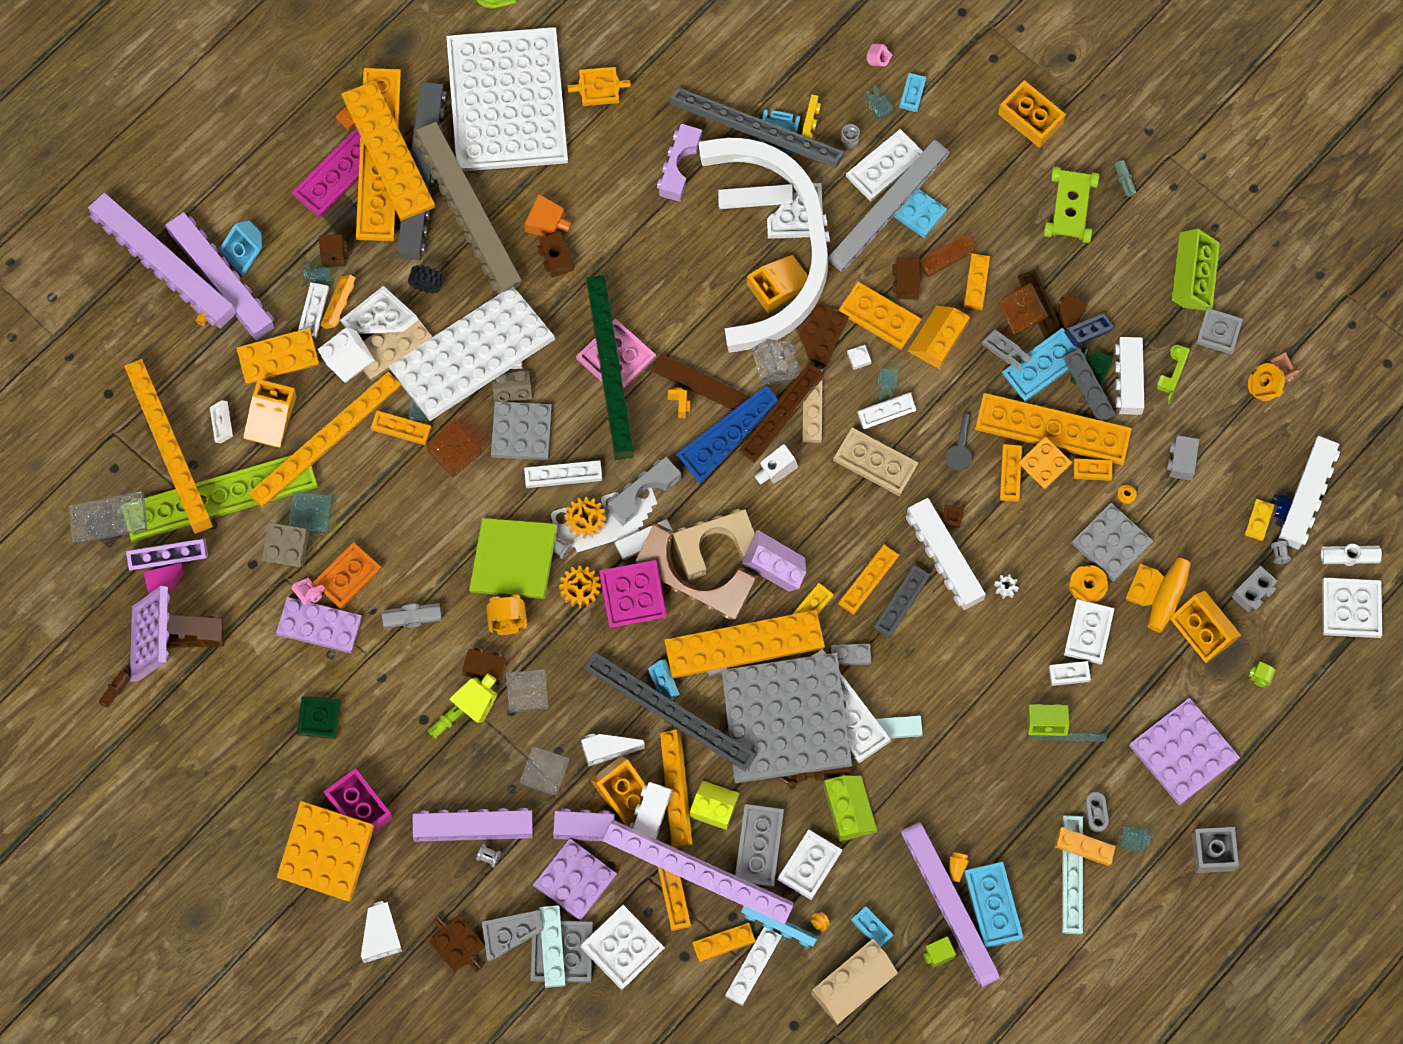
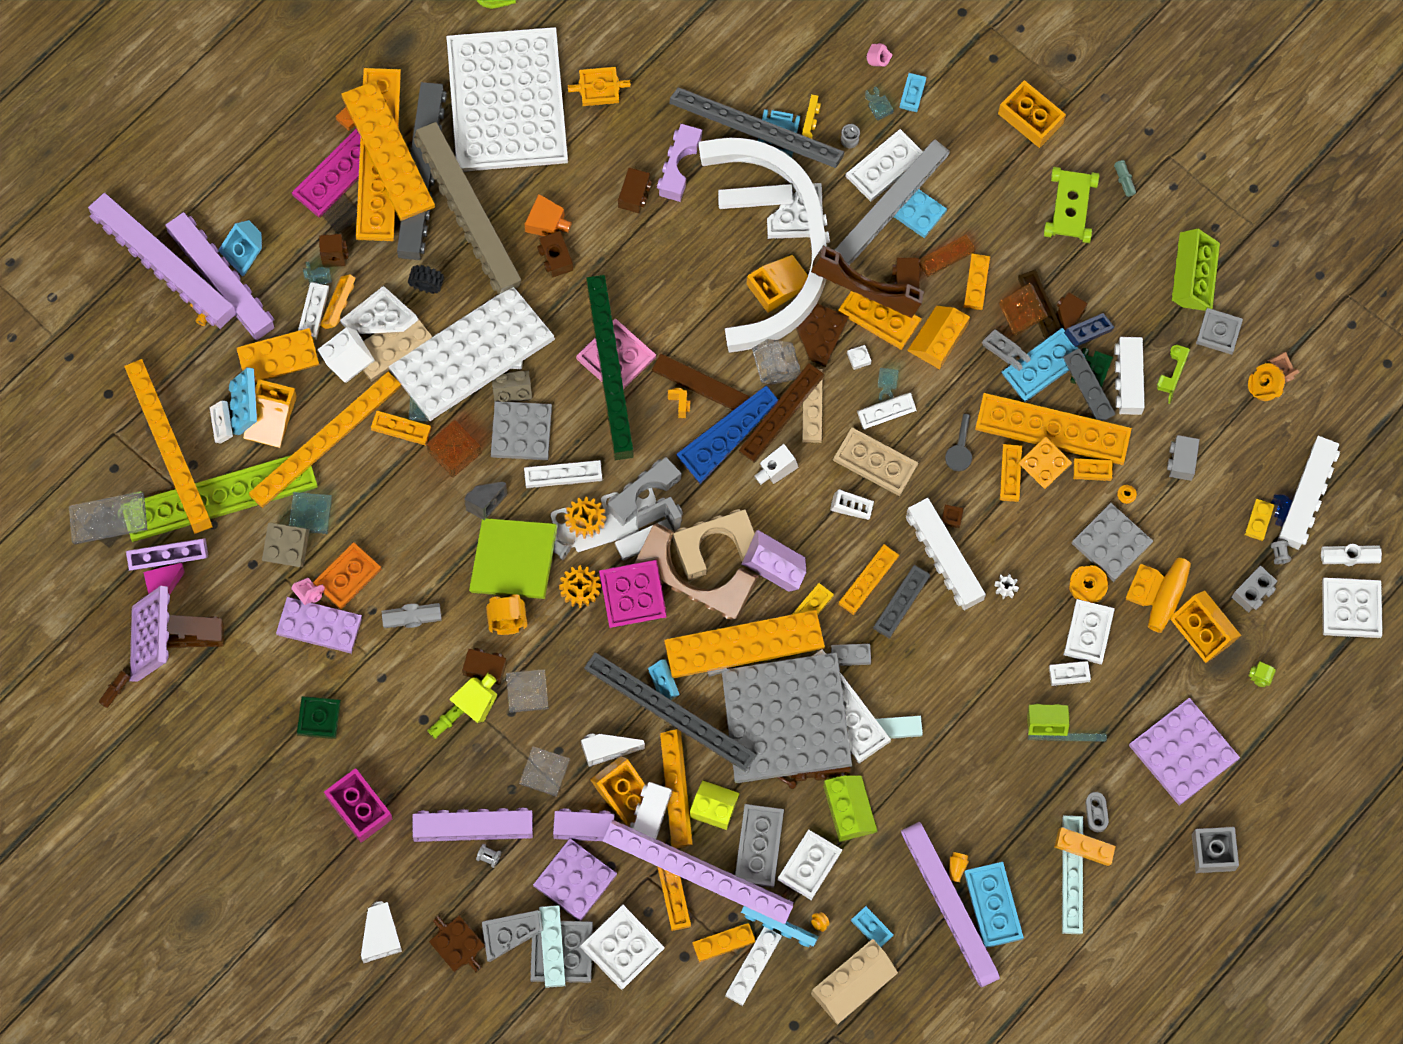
light orange plate [277,801,375,902] -> none
lime brick [923,937,956,968] -> none
clear light blue bracket [1120,827,1151,852] -> none
none -> medium azure plate [229,368,257,435]
none -> flat silver slope [464,482,507,521]
none -> reddish brown brick [618,168,652,213]
none -> light grey bracket [636,497,683,532]
none -> reddish brown arch [811,245,924,318]
none -> white slope [830,489,874,520]

